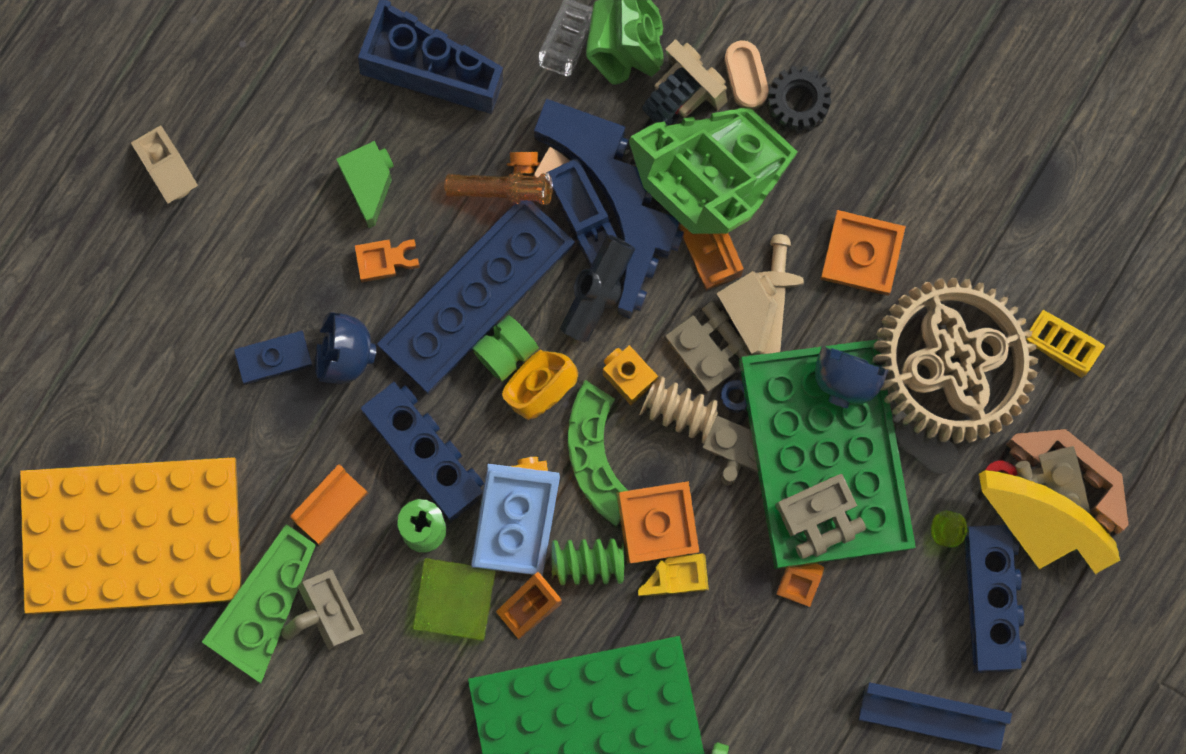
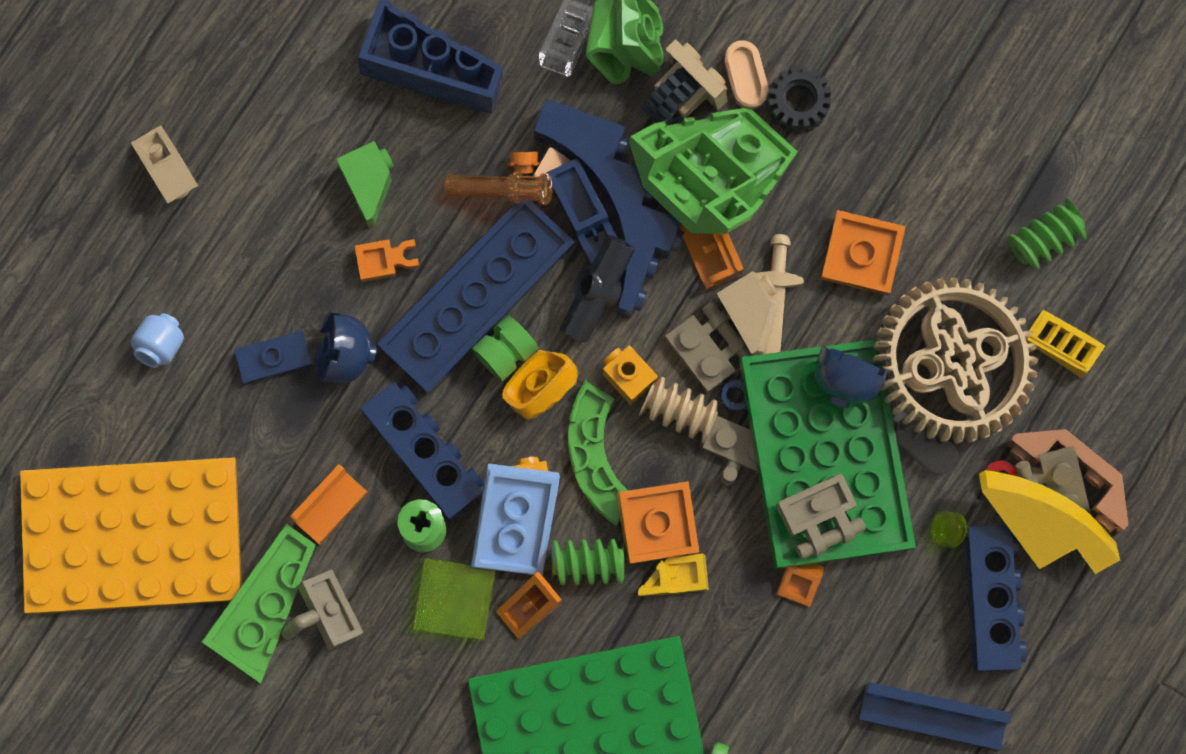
none -> light blue head [131,313,184,368]
none -> bright green piece [1007,199,1087,270]

